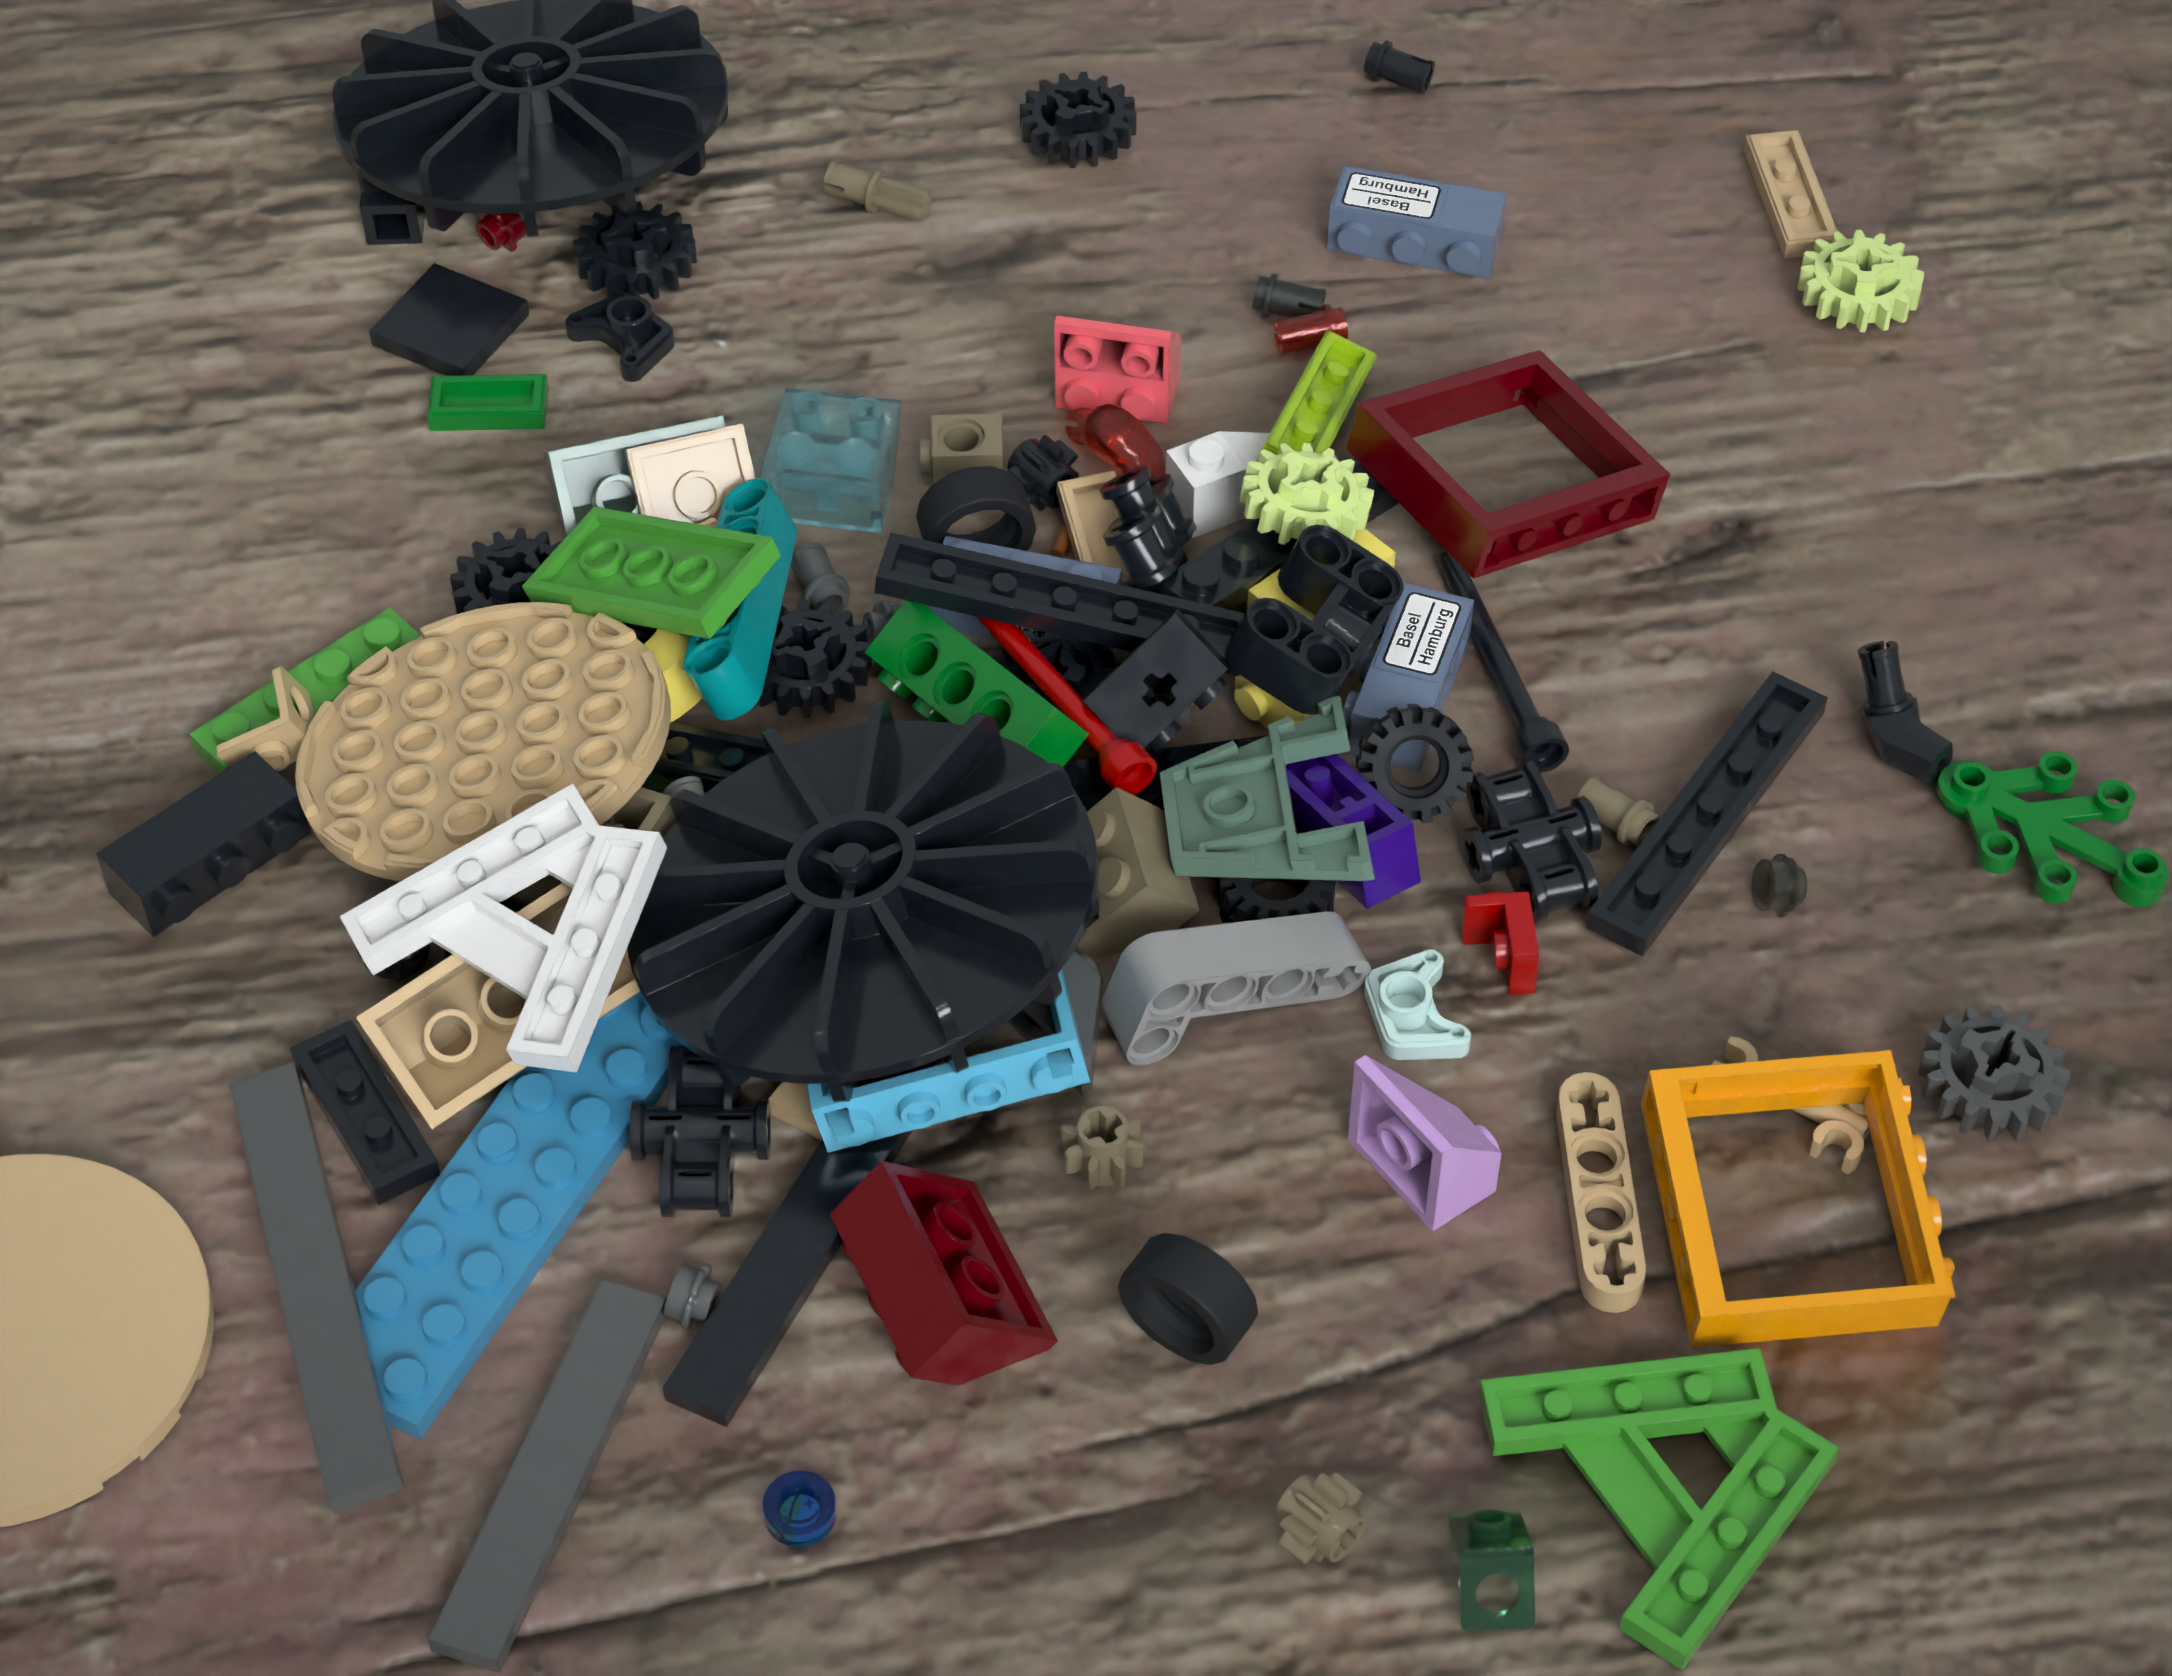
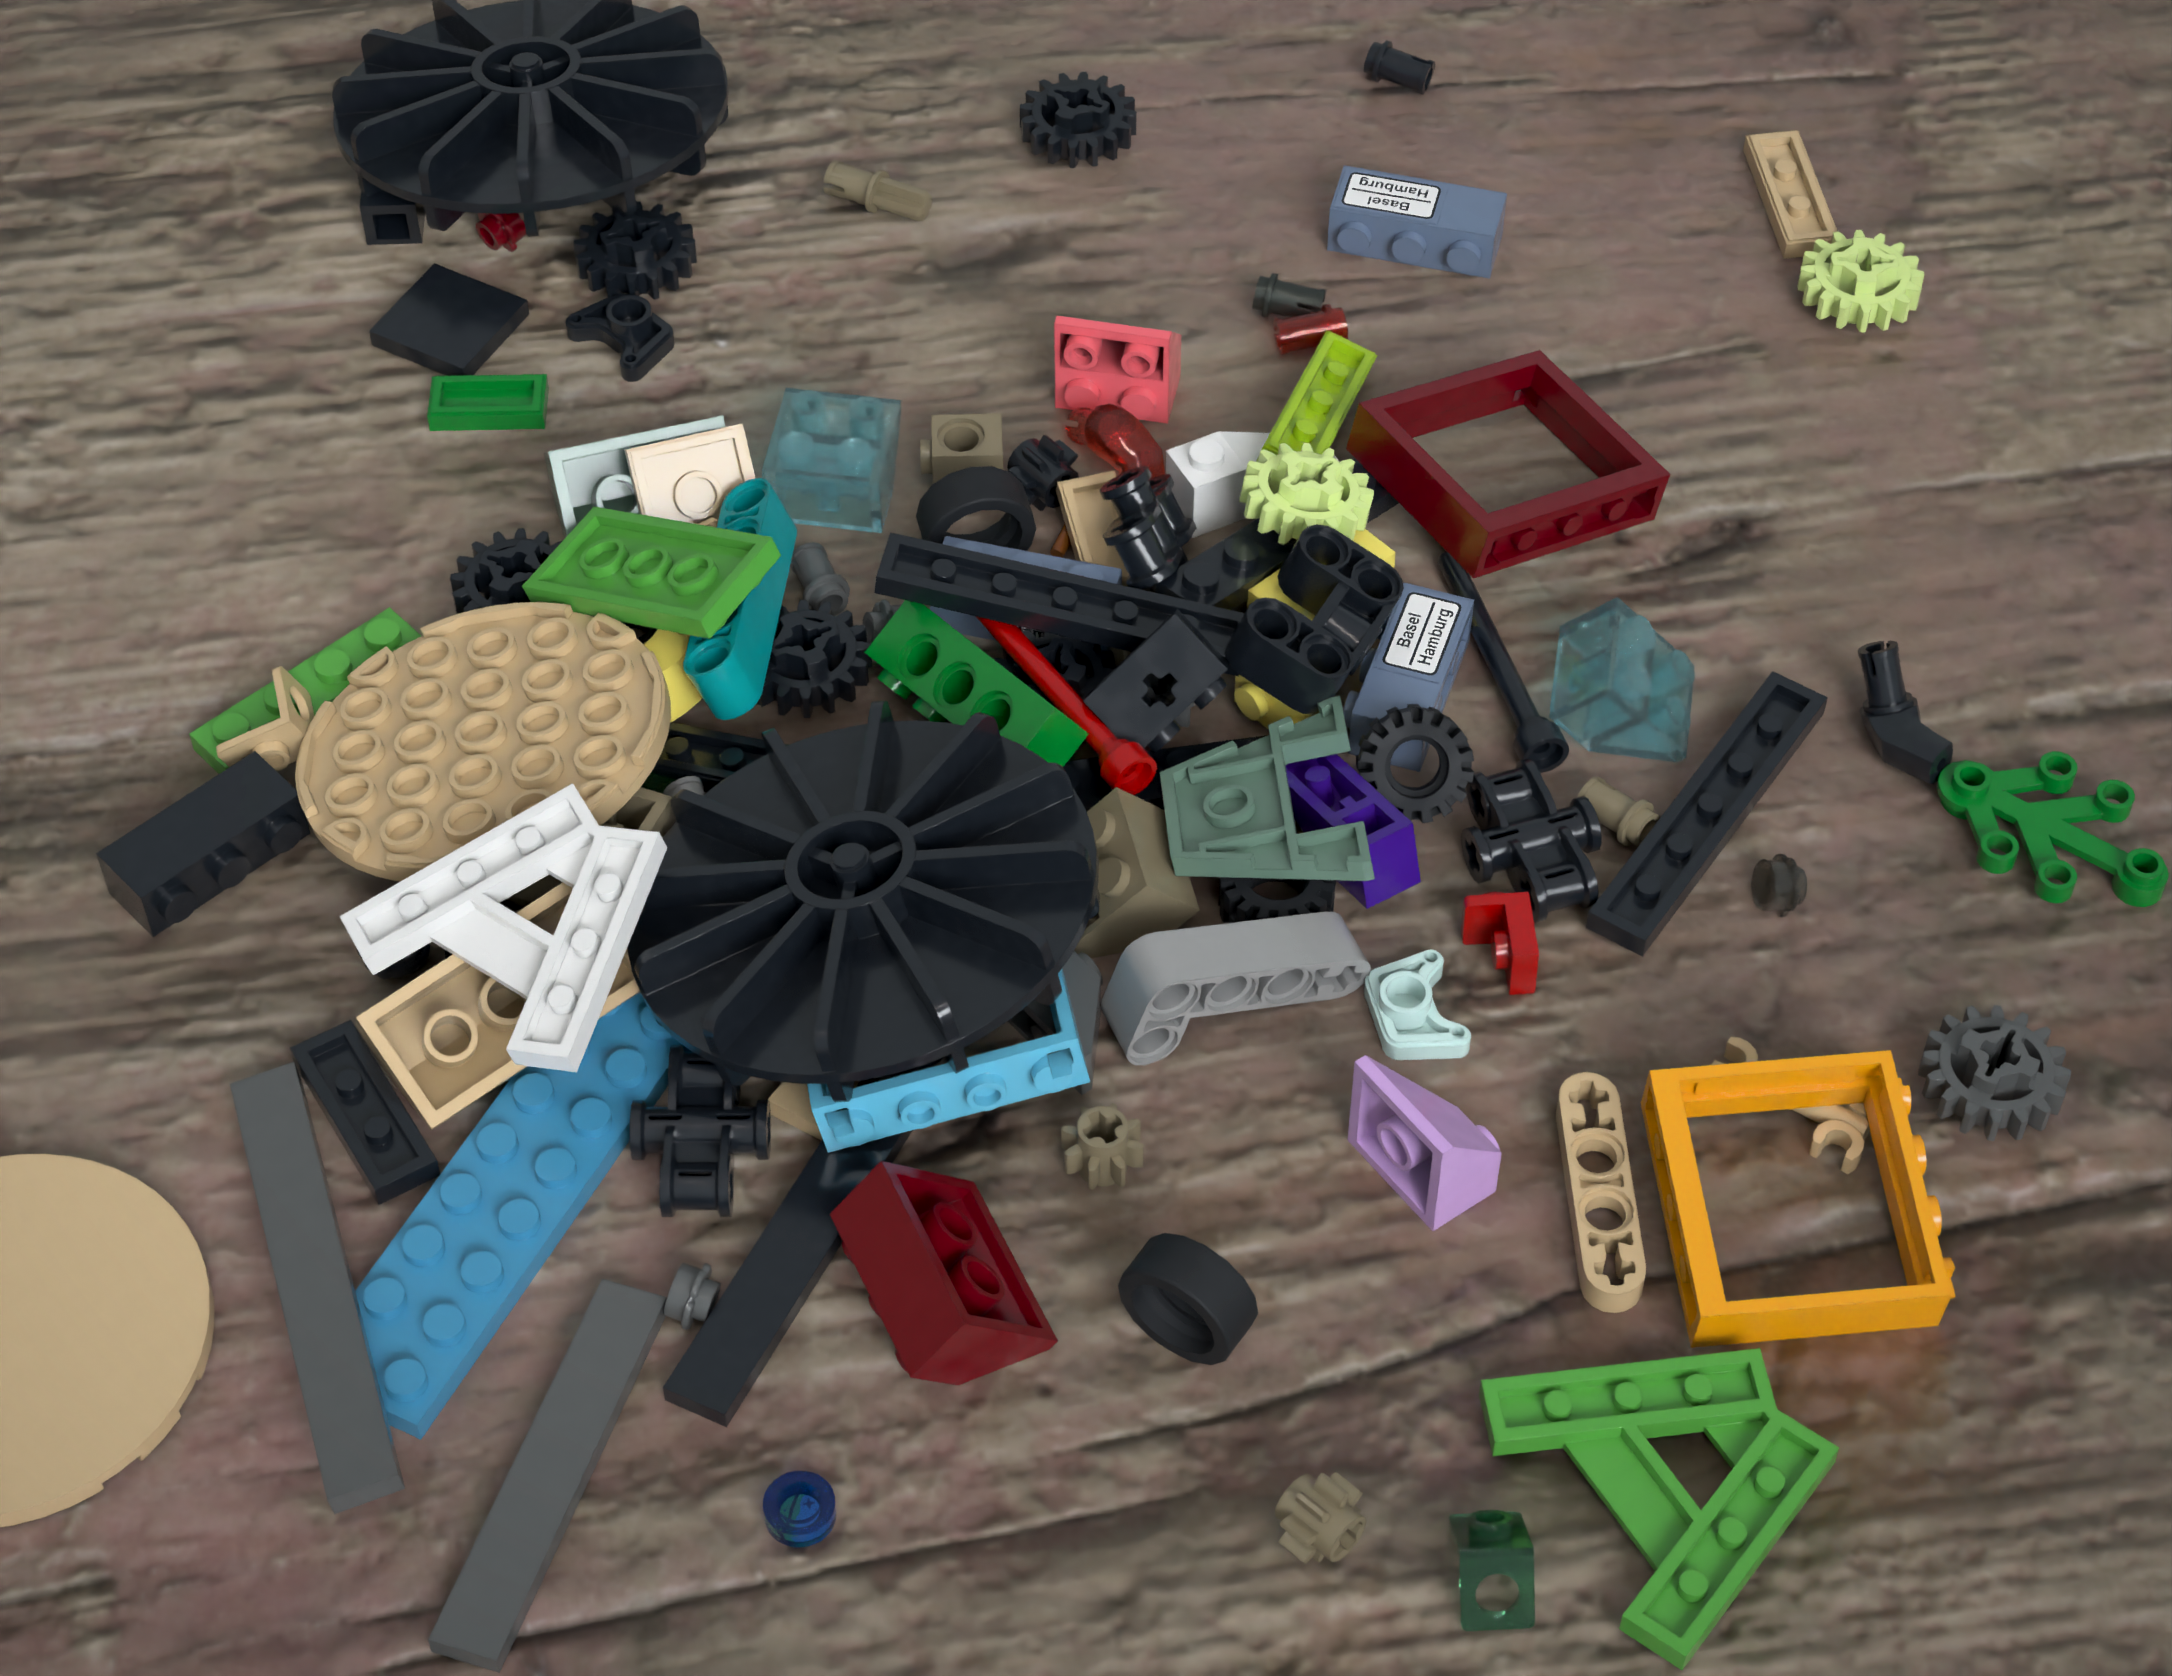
none -> clear light blue slope [1549,597,1695,762]

